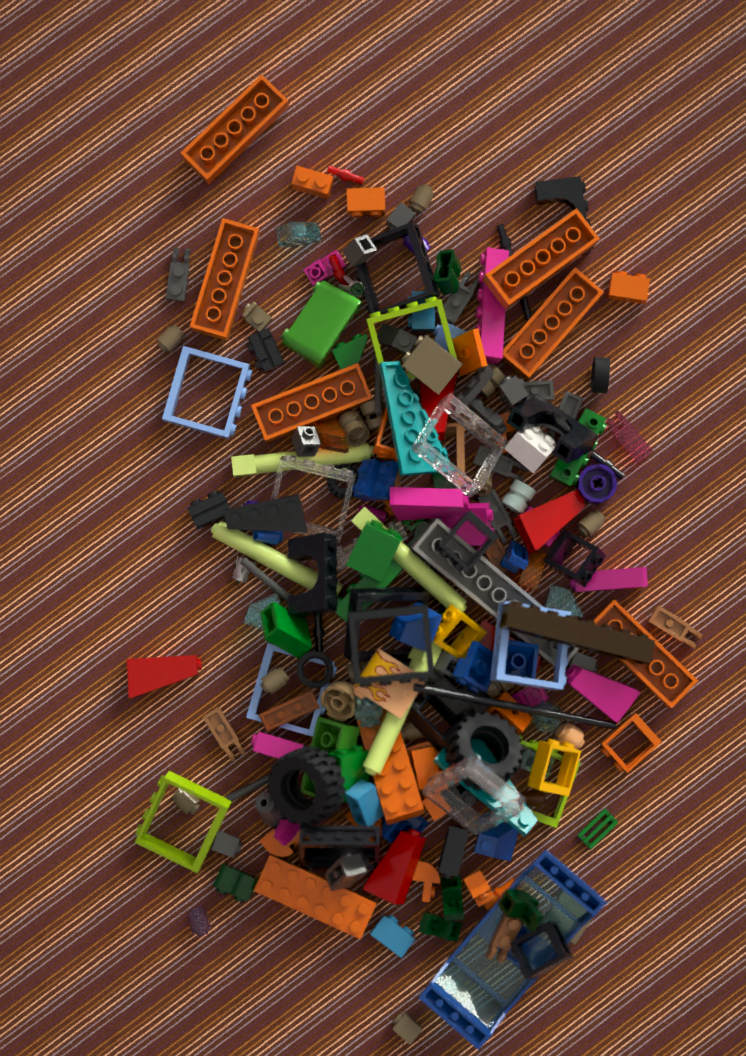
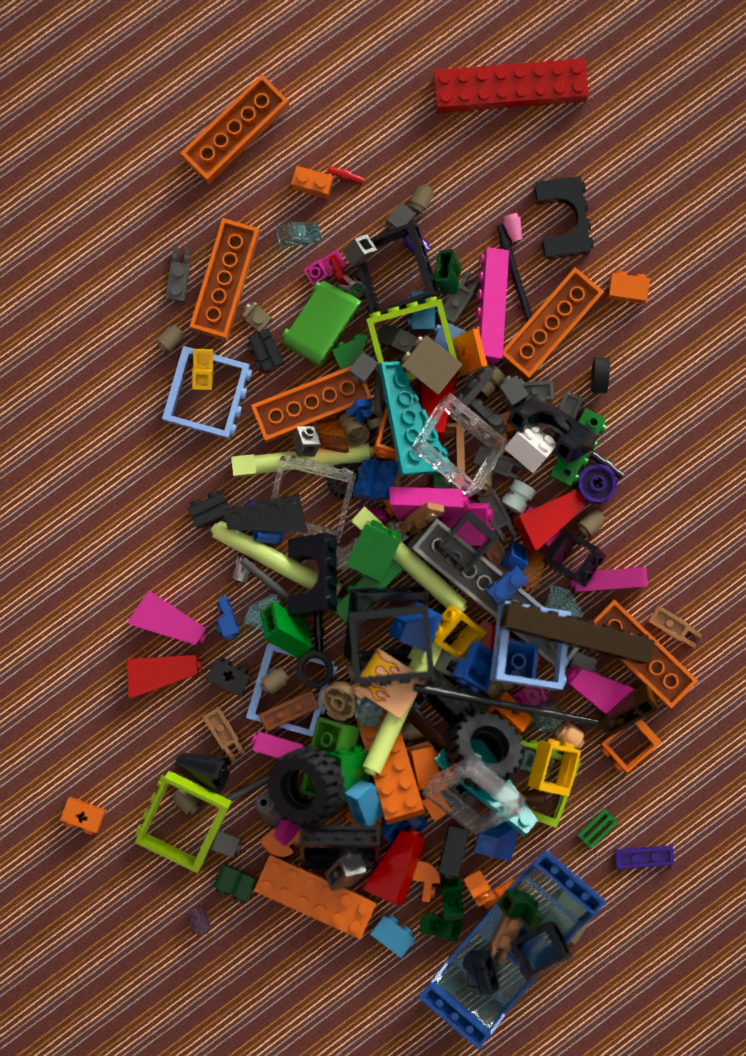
orange brick [347,187,385,218] -> none
dark tan brick [392,1011,423,1045] -> none
orange brick [483,208,600,310] -> none
clear pink hinge [606,411,653,464] -> none
none -> orange brick [60,797,107,835]
none -> dark pink slope [127,590,208,645]
none -> black cone [175,752,231,794]
none -> yellow slope [192,349,213,390]
none -> black brick [206,657,251,697]
none -> blue plate [215,595,241,641]
none -> blue tile [346,398,373,423]
none -> dark grey brick [349,352,378,384]
none -> medium nougat hinge [400,502,444,535]
none -> red brick [434,58,589,113]
none -> black brick [462,950,500,996]
none -> blue brick [484,566,529,605]
none -> bright pink cone [502,213,523,242]
none -> dark brown slope [598,683,659,737]
none -> dark purple tile [614,845,674,870]

